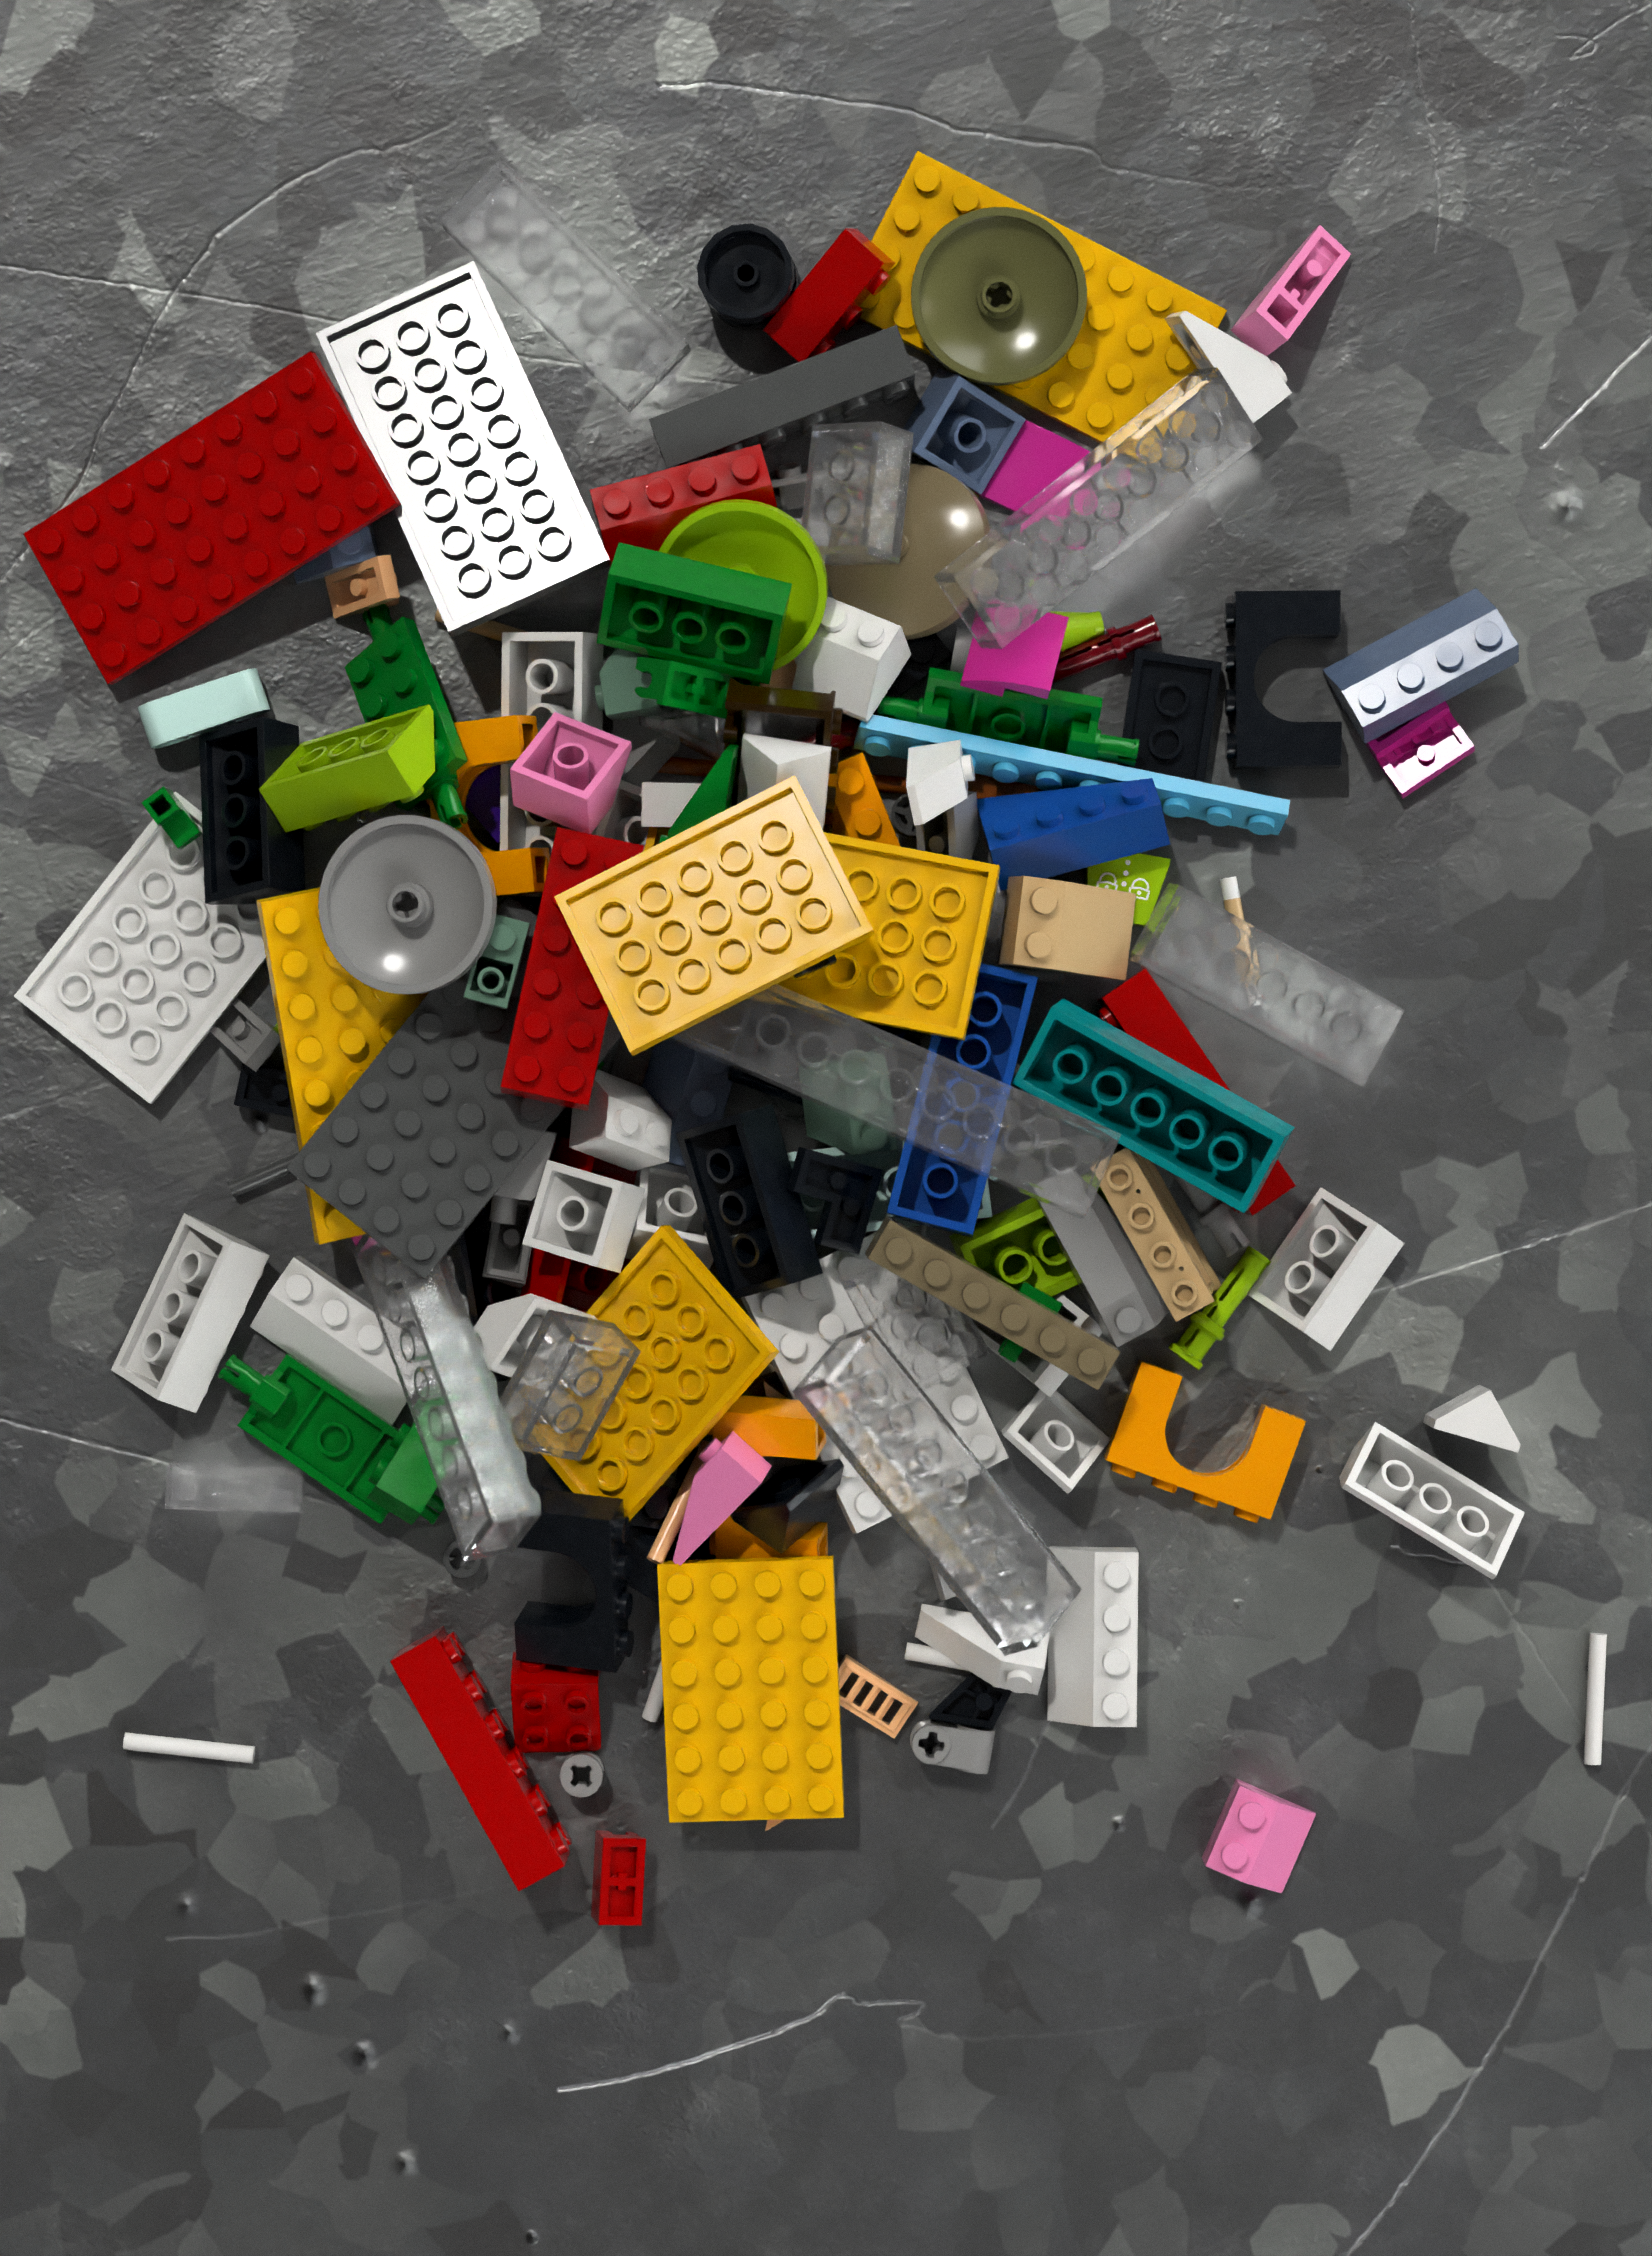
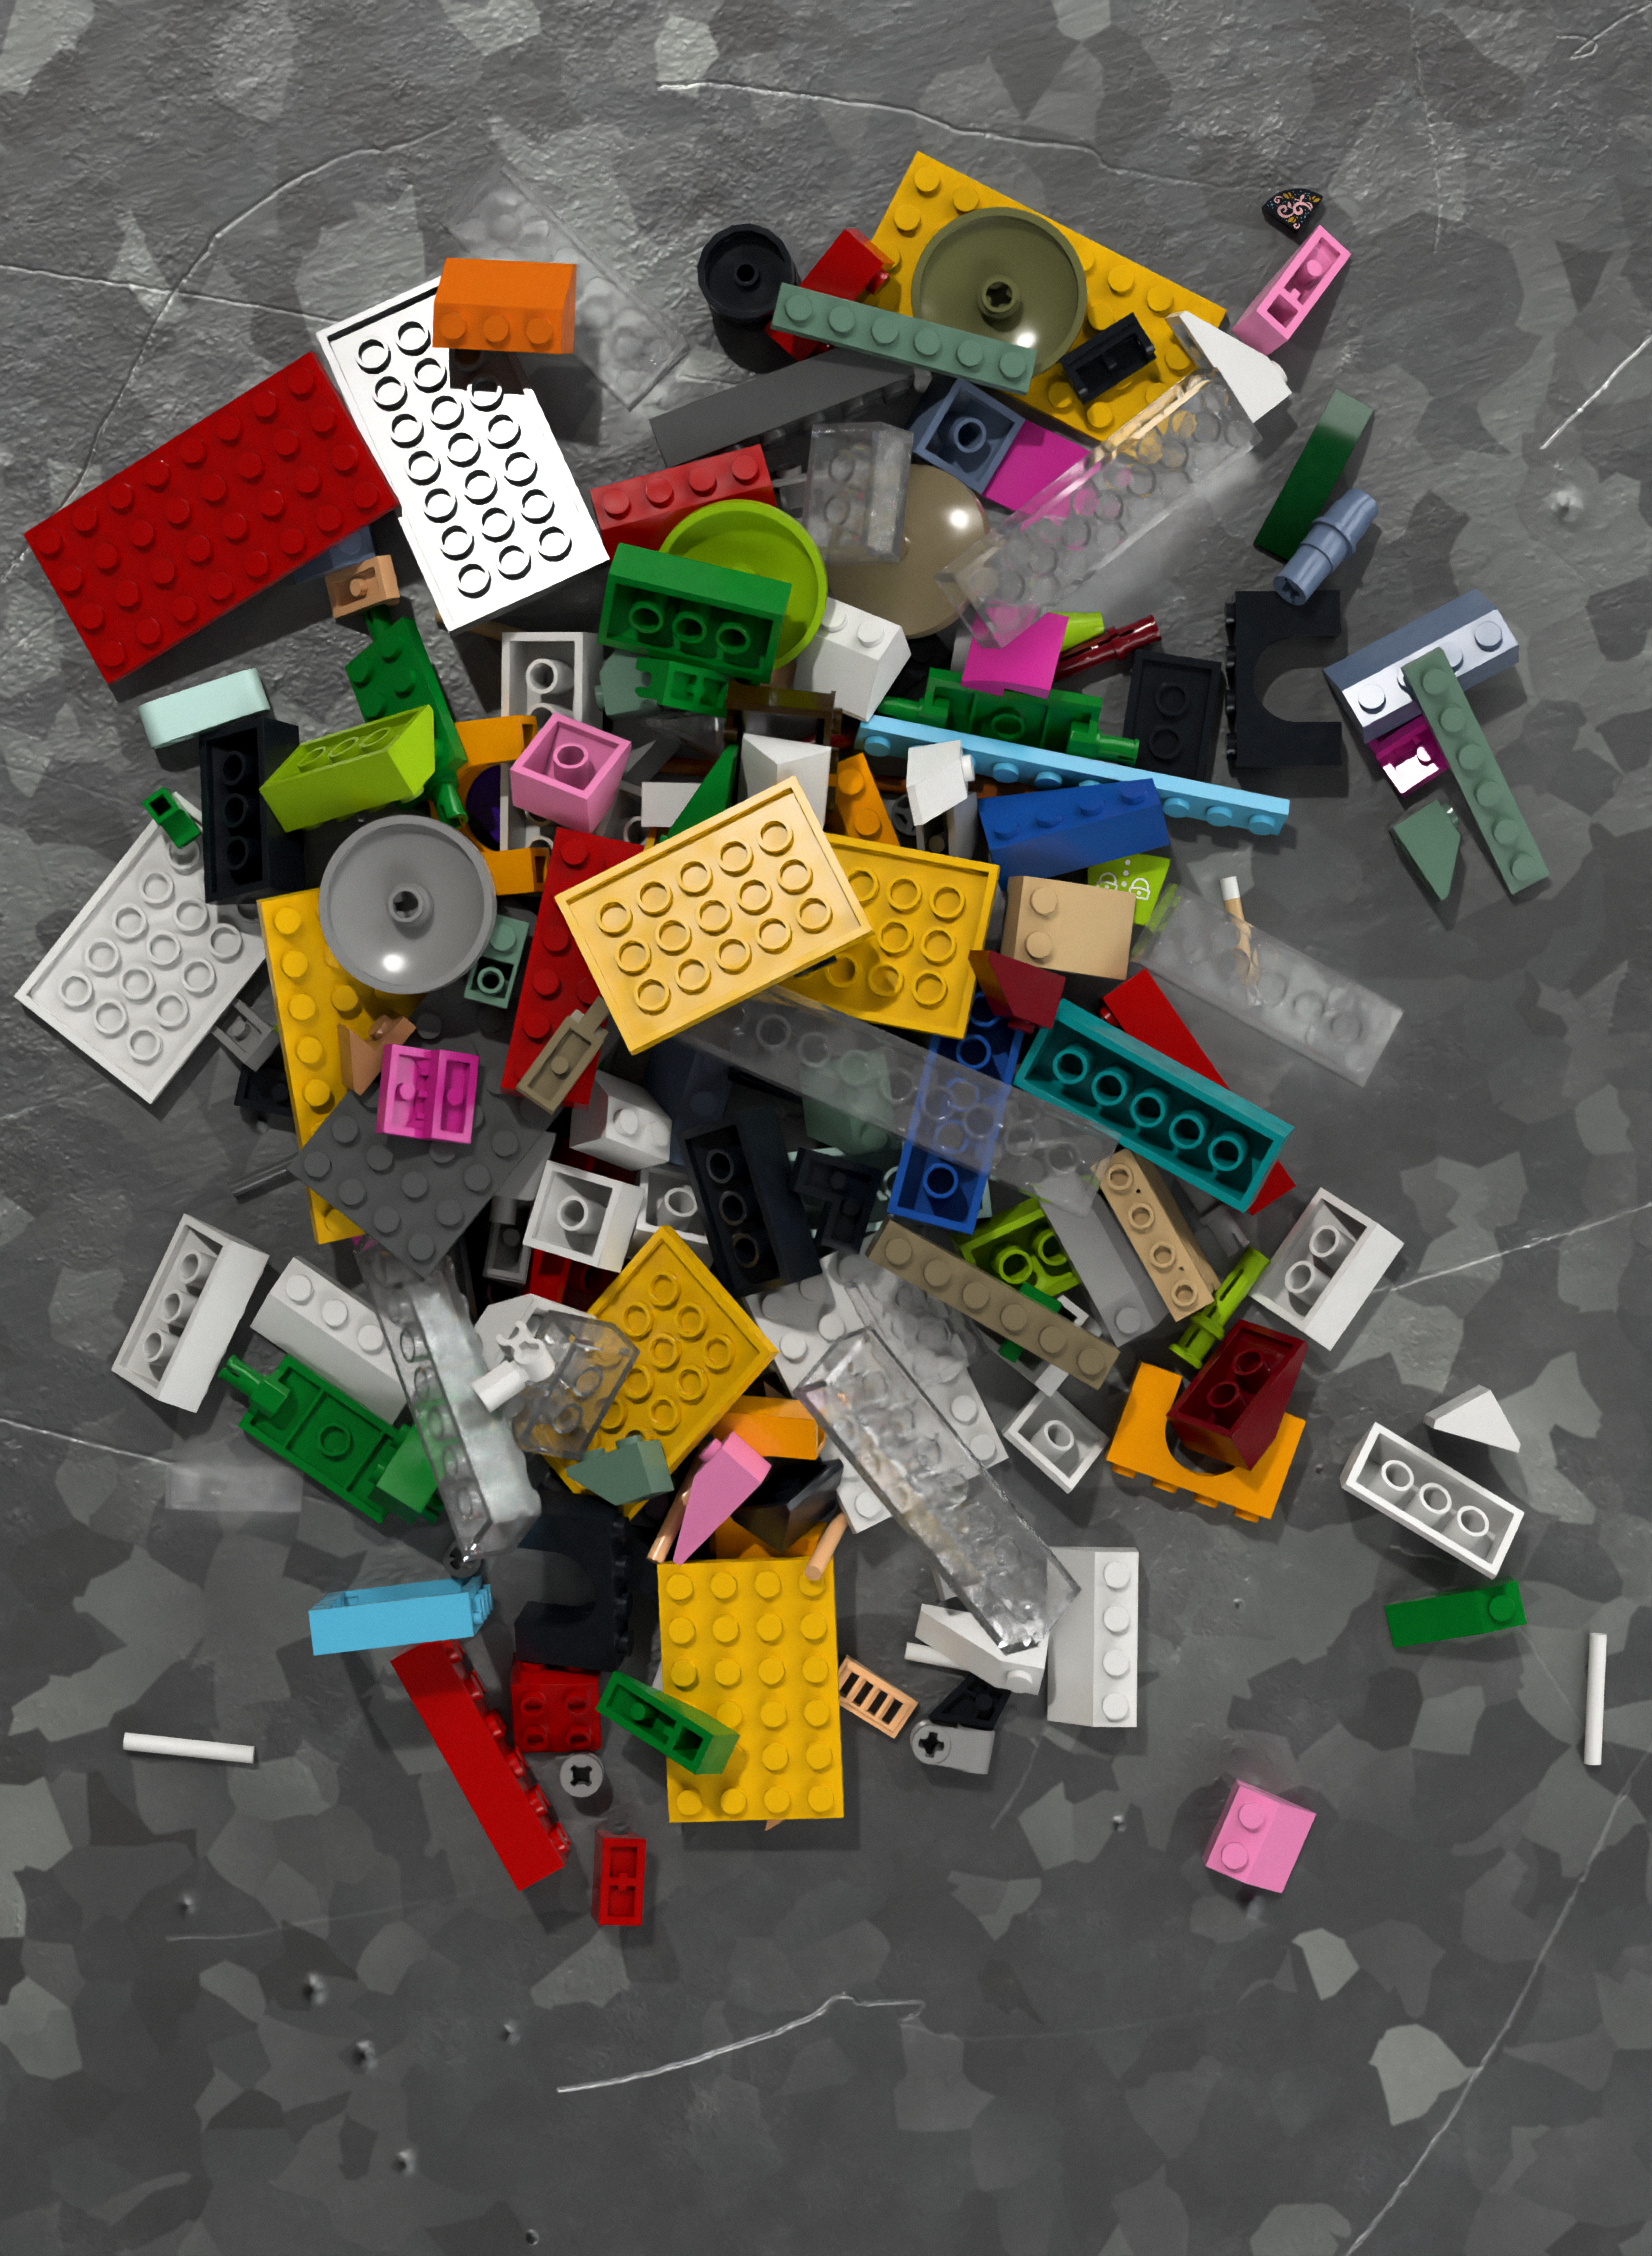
none -> medium azure window [308,1574,494,1656]
none -> medium nougat slope [337,1010,417,1096]
none -> dark pink slope [375,1044,479,1144]
none -> orange slope [432,258,577,354]
none -> white bar [470,1320,555,1413]
none -> dark tan hinge [515,996,610,1116]
none -> sand green slope [565,1435,674,1506]
none -> green slope [595,1671,740,1775]
none -> sand green plate [770,282,1038,396]
none -> light nougat bar [804,1505,848,1580]
none -> dark red slope [968,950,1066,1034]
none -> black hinge [1057,312,1157,406]
none -> dark red slope [1166,1319,1308,1471]
none -> dark green slope [1253,389,1374,562]
none -> black tile [1262,188,1323,235]
none -> sand blue piece [1273,488,1378,605]
none -> green slope [1384,1576,1527,1648]
none -> sand green slope [1388,799,1461,902]
none -> sand green plate [1400,647,1550,895]

